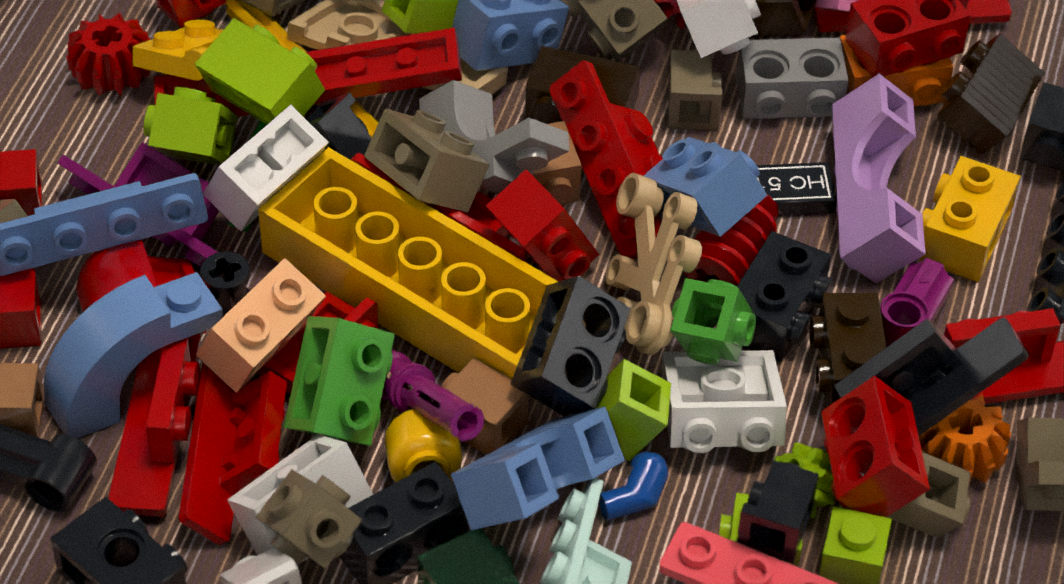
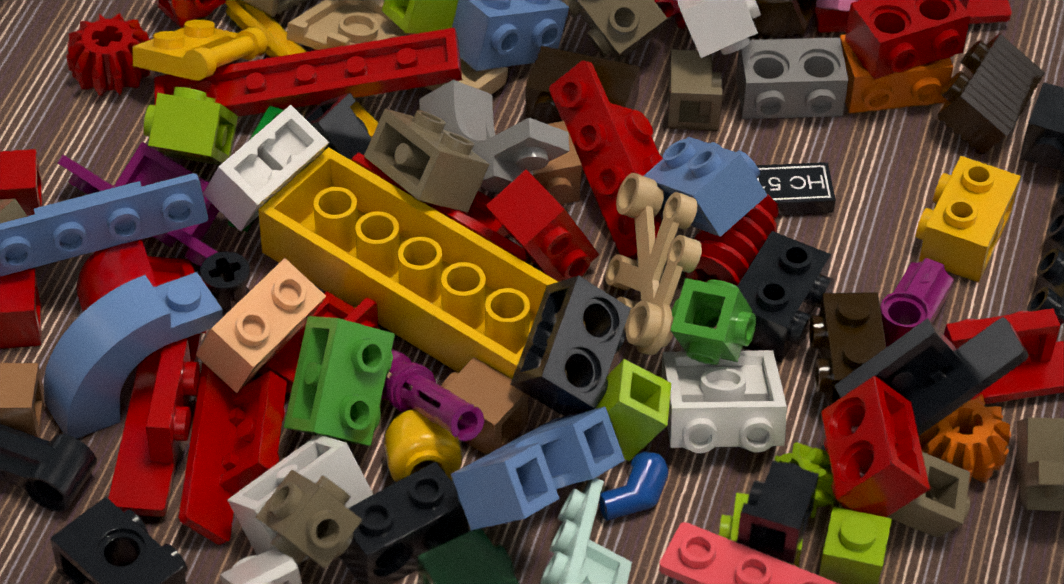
lime brick [195,18,325,125] -> none
lavender arch [832,74,925,283] -> none

